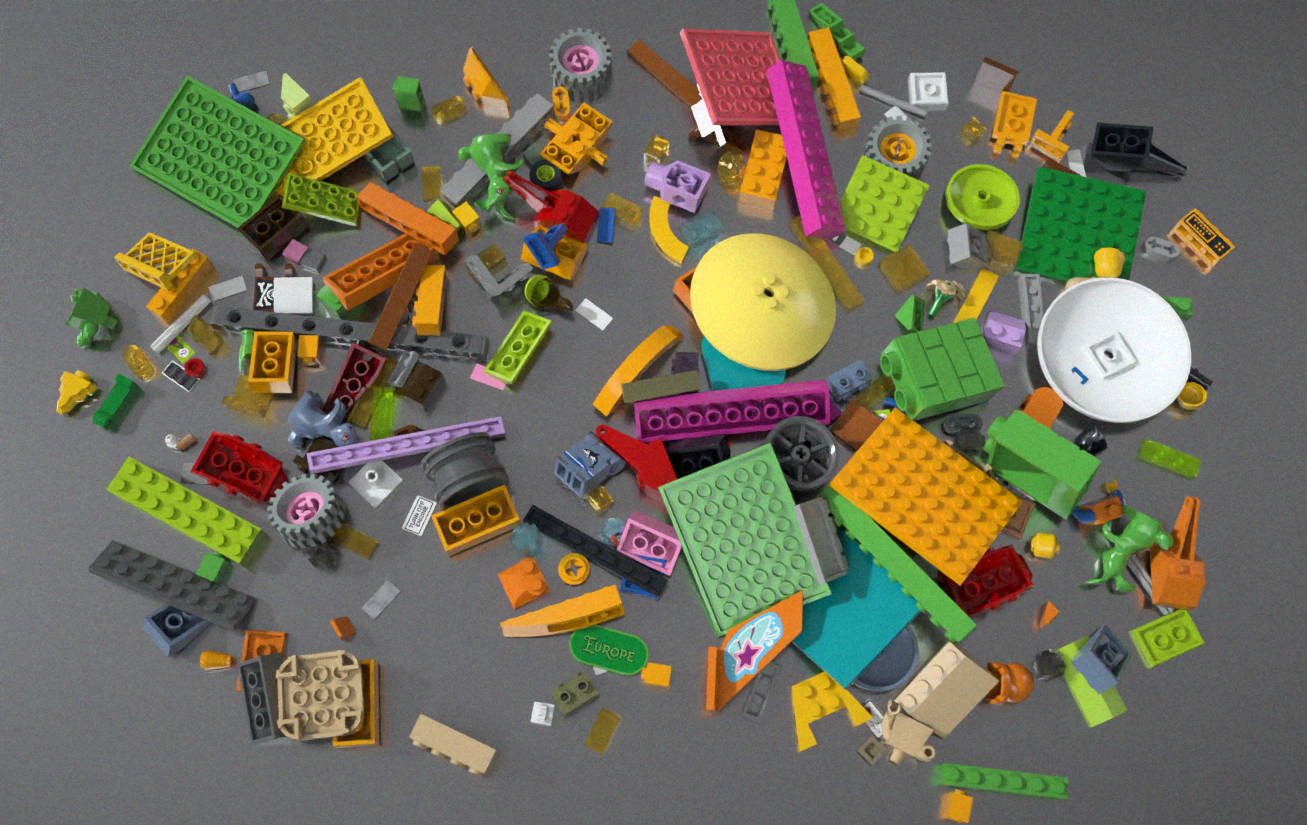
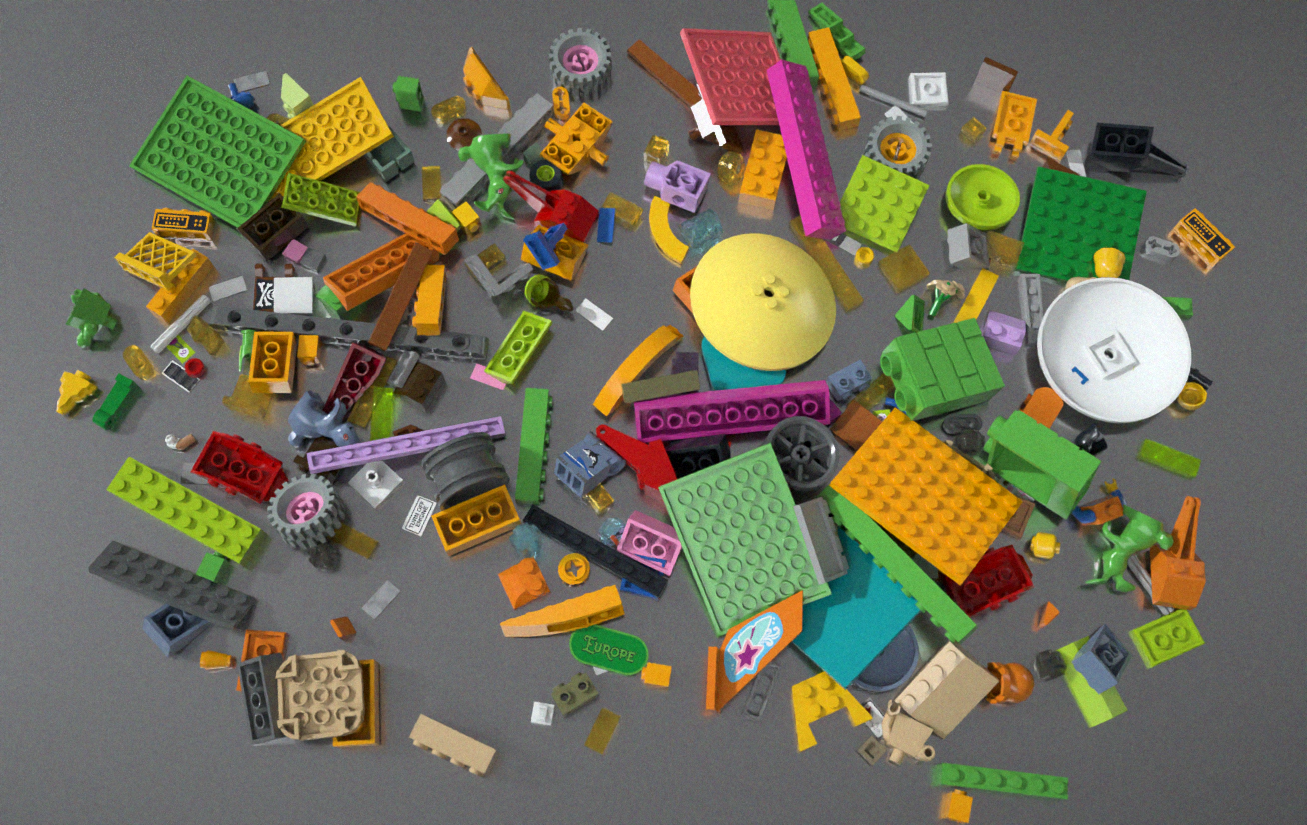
none -> light orange brick [151,208,216,241]
none -> reddish brown dish [446,118,482,150]
none -> bright green brick [515,388,553,506]

